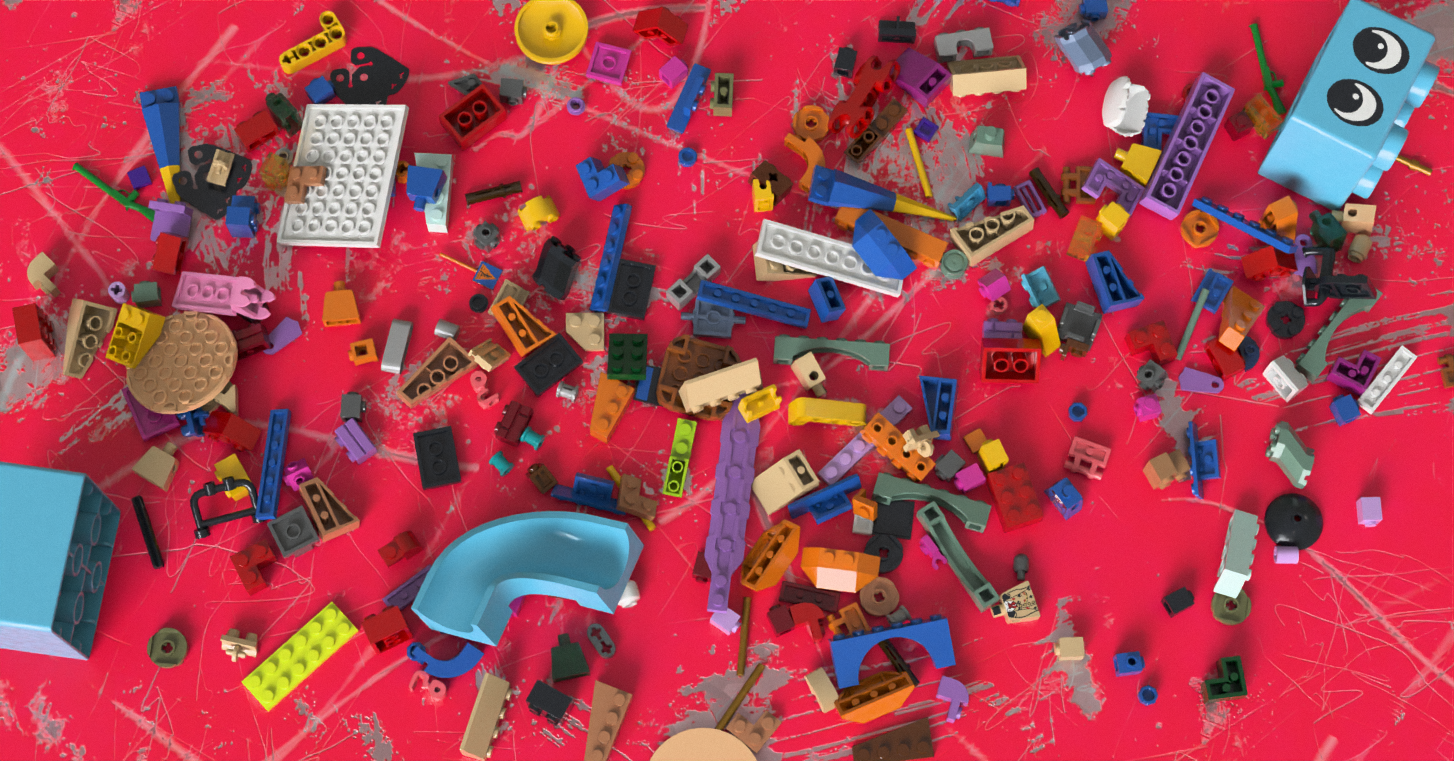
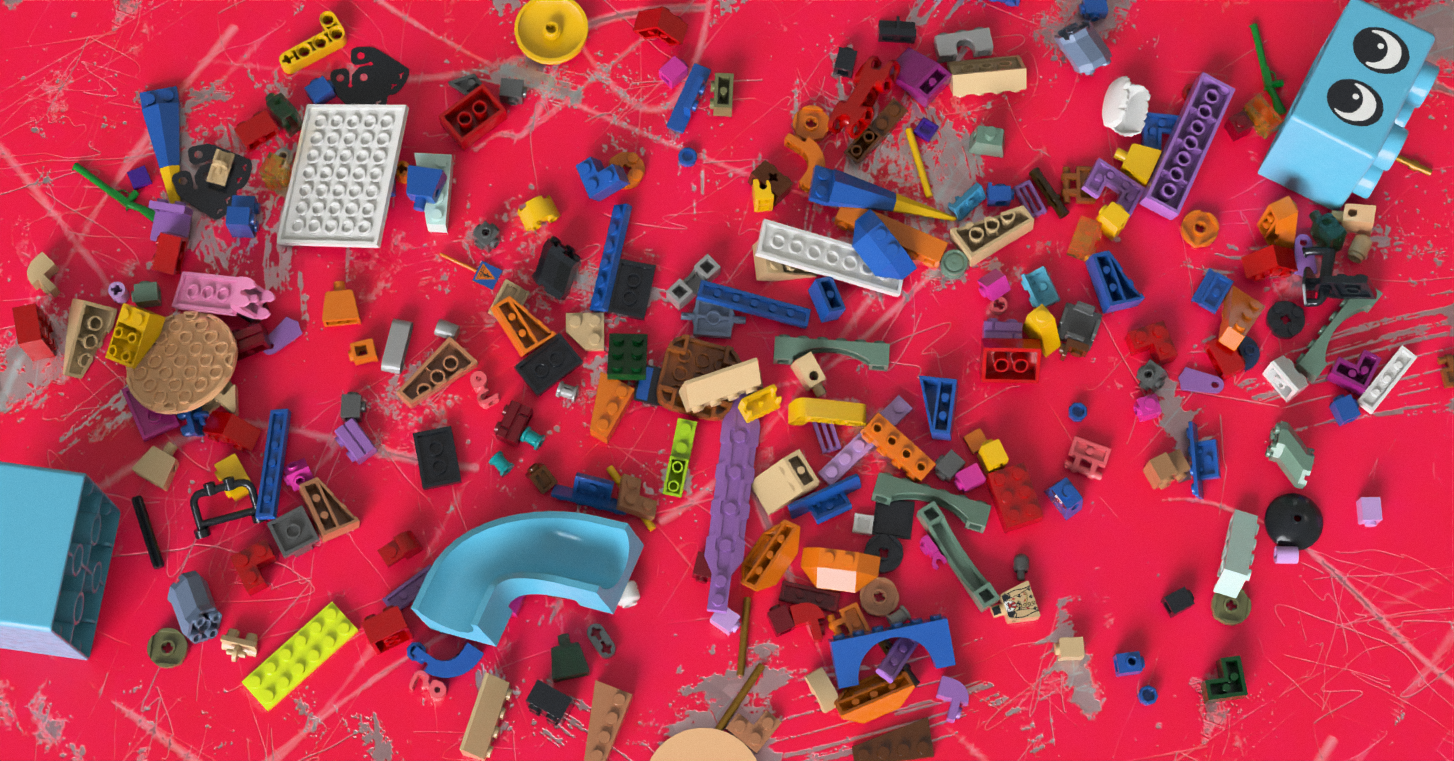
nougat plate [284,166,327,204] -> none
dark brown pin [465,180,523,206] -> none
tan plate [468,338,511,372] -> none
black plate [469,294,488,313] -> none
medium lavender plate [567,97,585,115] -> none
dark pink plate [586,41,632,86] -> none
orange bracket [852,488,878,521] -> none
tan hips [902,424,940,457] -> none
sand green bar [1176,288,1209,361] -> none
blue plate [1192,196,1298,254] -> none
none -> sand blue brick [167,571,222,644]
none -> medium lavender tile [812,422,841,454]
none -> medium lavender tile [875,637,919,684]

